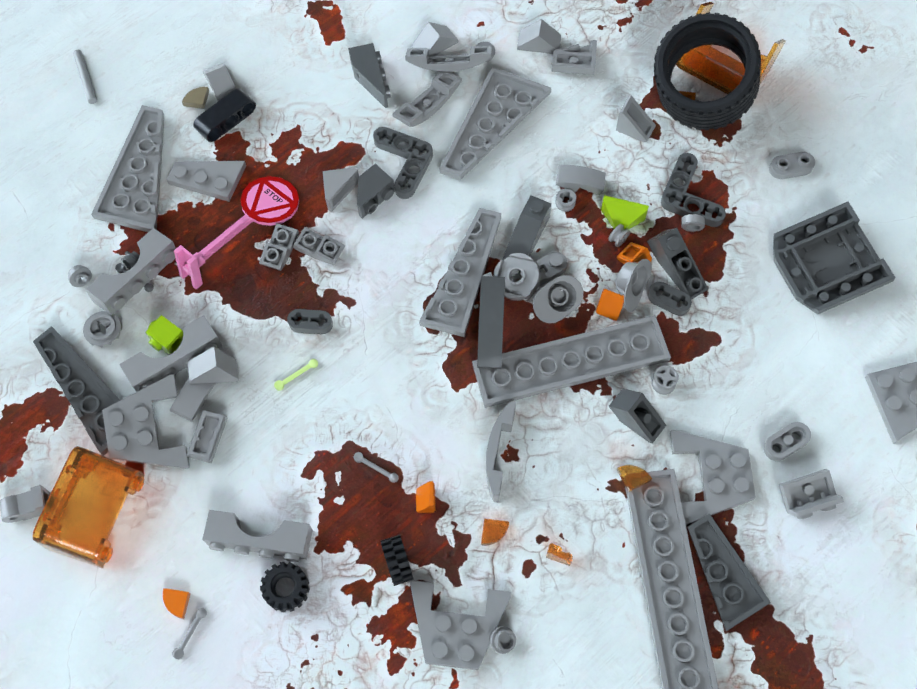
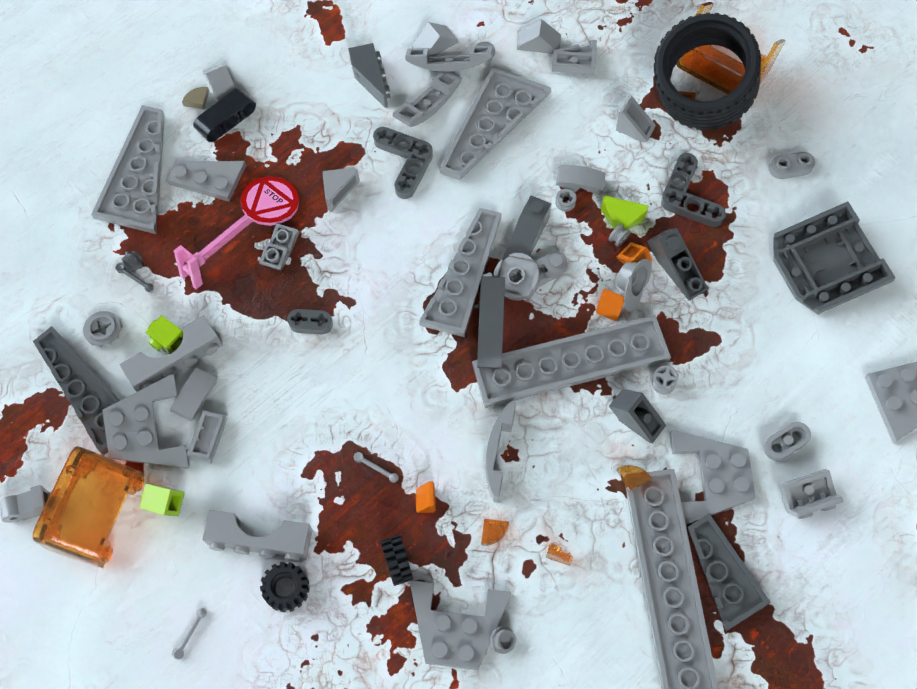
light grey plate [68,265,92,287] -> none
light grey bar [73,50,97,104] -> none
light grey arch [85,228,176,316] -> none
orange tile [163,588,190,619] -> none
light grey slope [187,347,239,384] -> none
yellowish green hinge [274,359,318,391] -> none
light grey slope [293,227,345,265] -> none
dark grey slope [357,163,395,219] -> none
light grey piece [533,275,584,323] -> none
dark grey beam [648,282,692,316] -> none
light grey tile [681,214,705,232] -> none
none -> brick [139,483,185,516]

